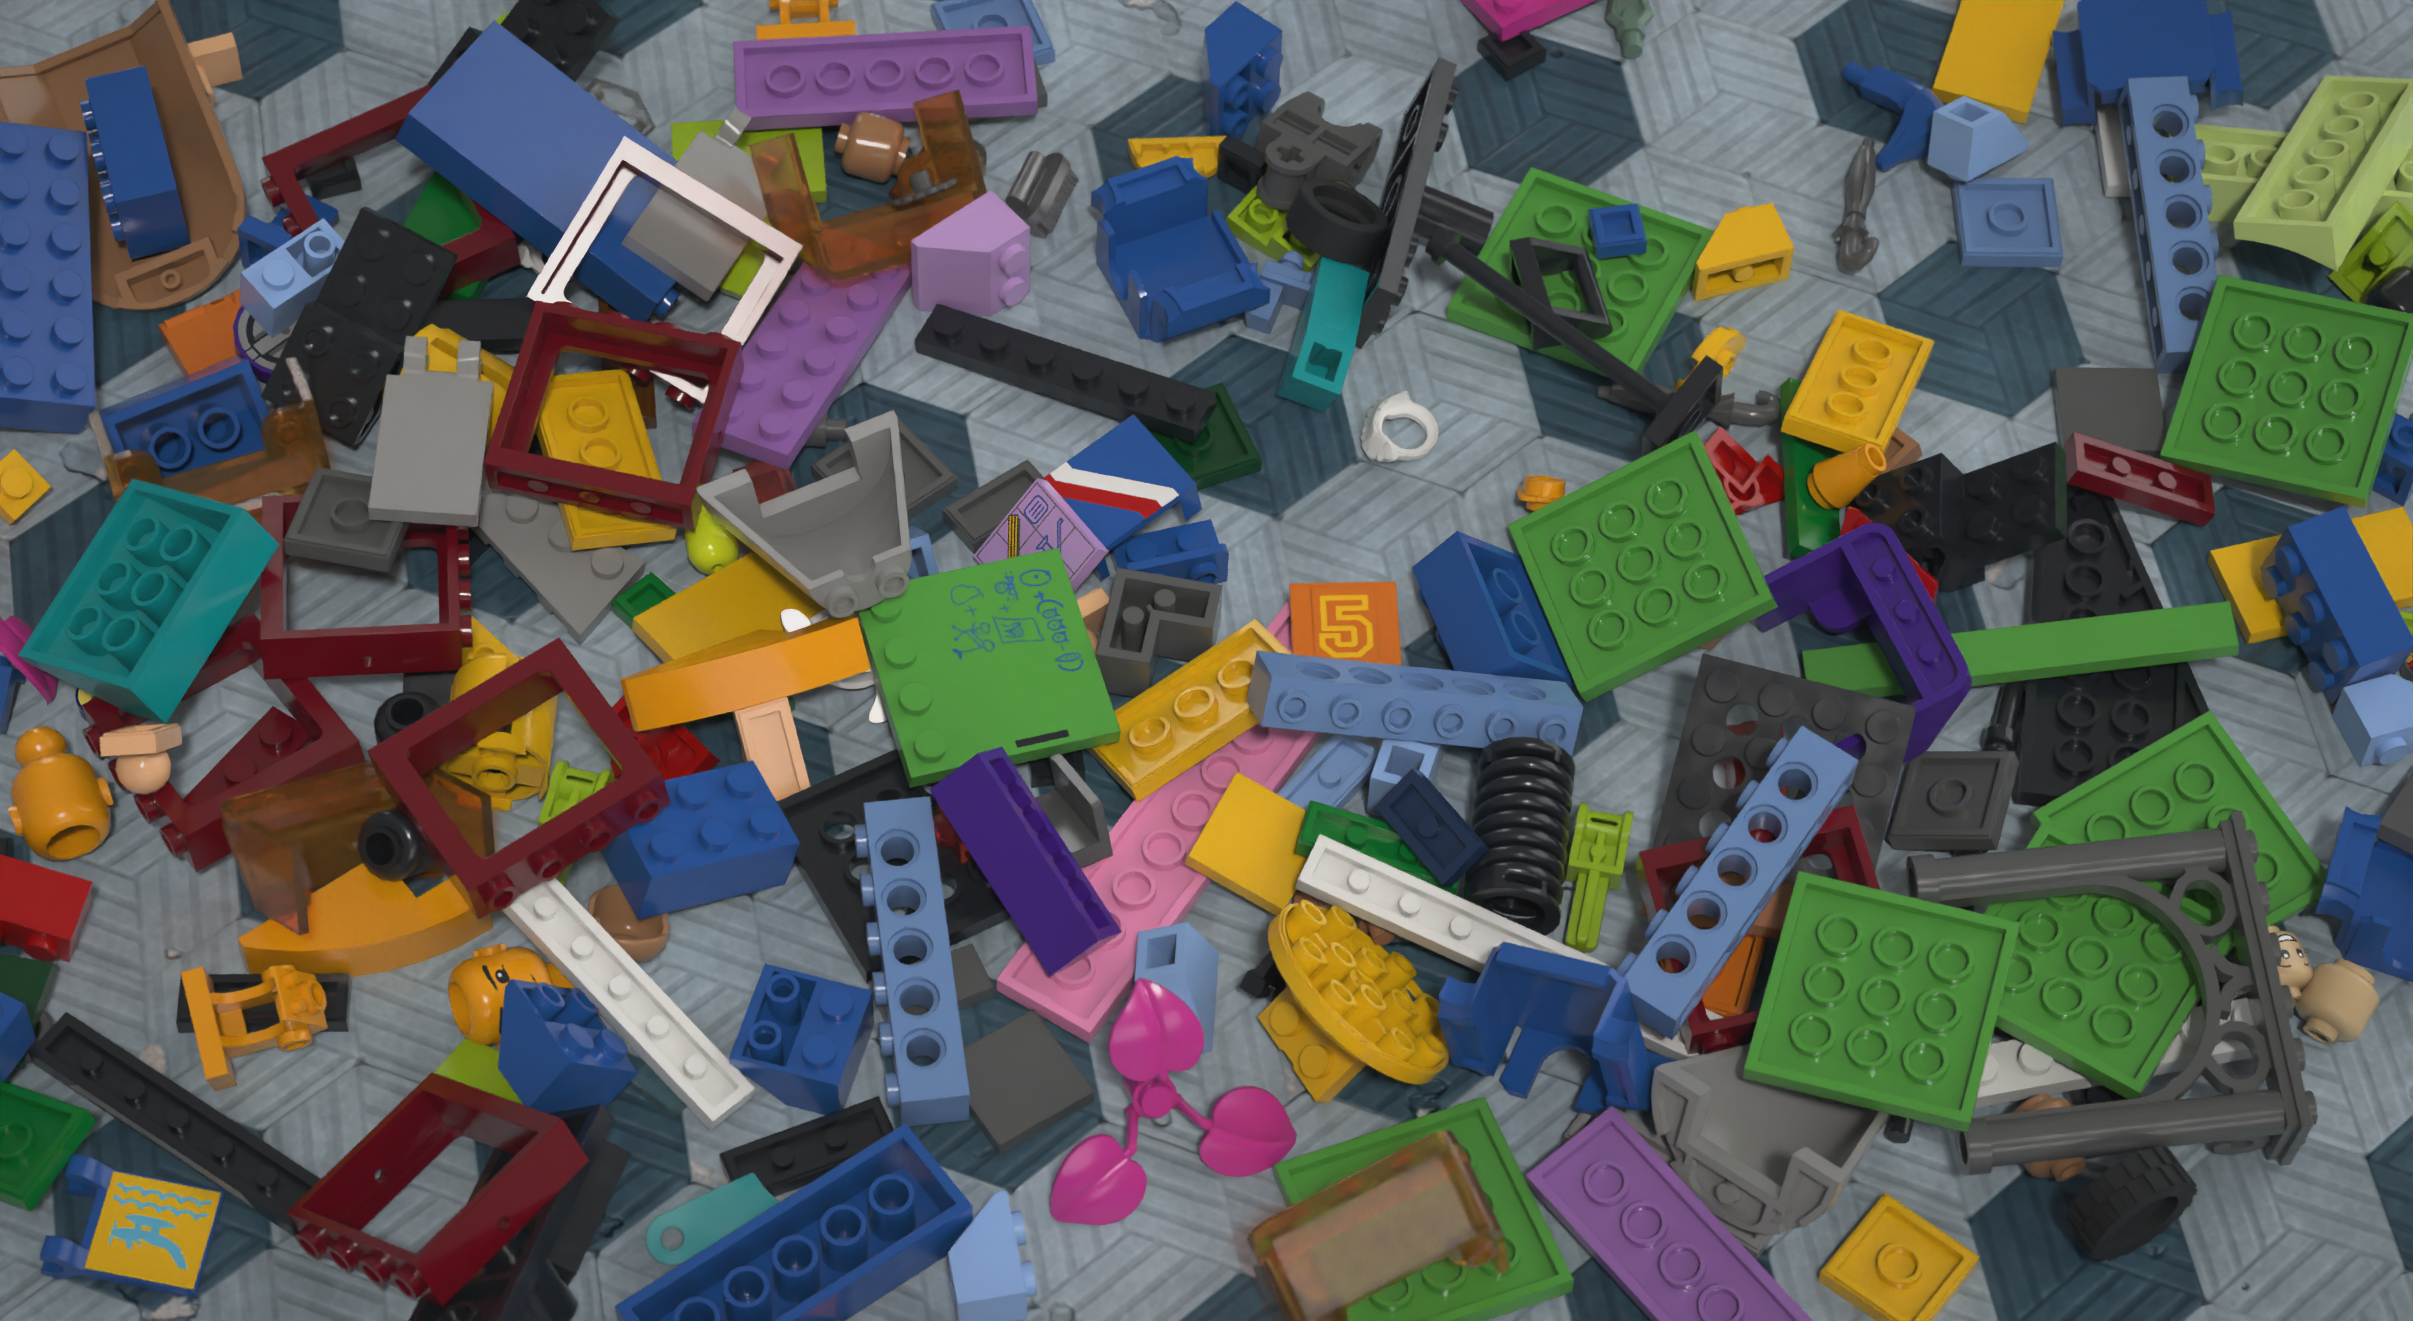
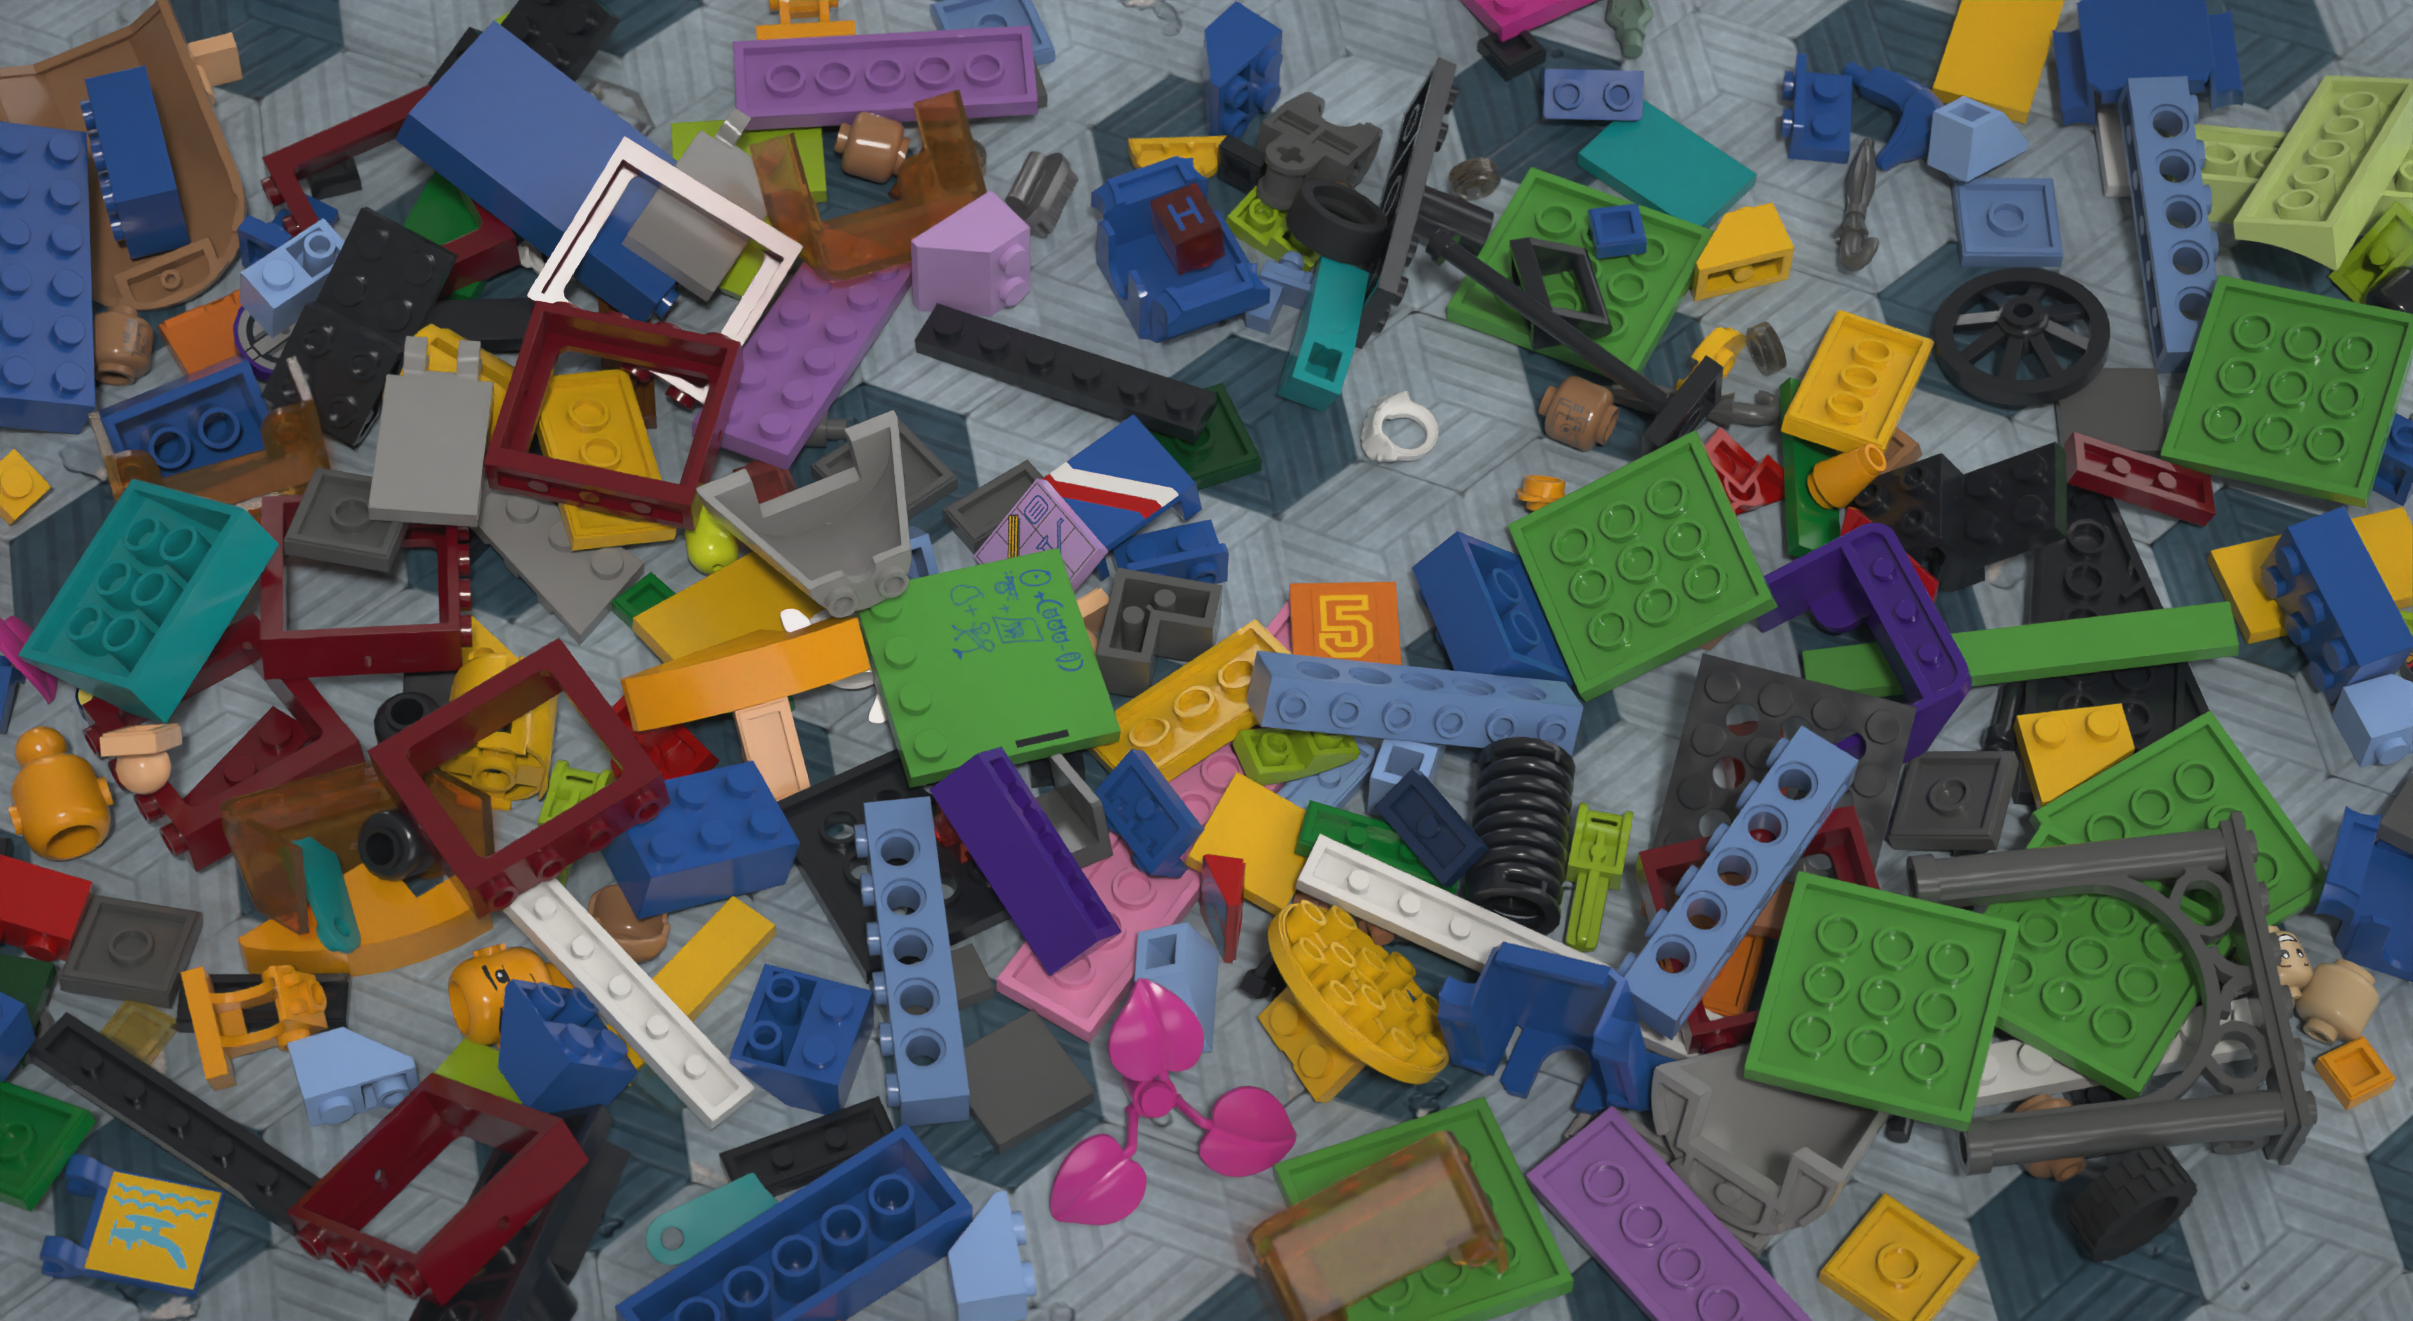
dark grey piece [891,169,959,208] -> none
none -> dark grey tile [59,895,203,1008]
none -> medium nougat head [93,305,154,386]
none -> clear yellow tile [99,1000,178,1066]
none -> teal piece [283,836,361,954]
none -> light blue slope [287,1027,419,1127]
none -> yellow tile [606,896,776,1087]
none -> blue bracket [1094,749,1205,878]
none -> clear red brick [1150,182,1225,275]
none -> red slope [1200,854,1246,964]
none -> lime slope [1232,728,1361,786]
none -> clear smoke tile [1448,157,1501,201]
none -> blue bracket [1539,69,1644,121]
none -> medium nougat head [1539,376,1620,451]
none -> teal tile [1577,99,1757,229]
none -> clear smoke tile [1746,321,1787,375]
none -> blue bracket [1780,53,1852,164]
none -> black wheel [1934,268,2110,406]
none -> yellow wing [2013,703,2135,810]
none -> light orange tile [2314,1035,2396,1111]

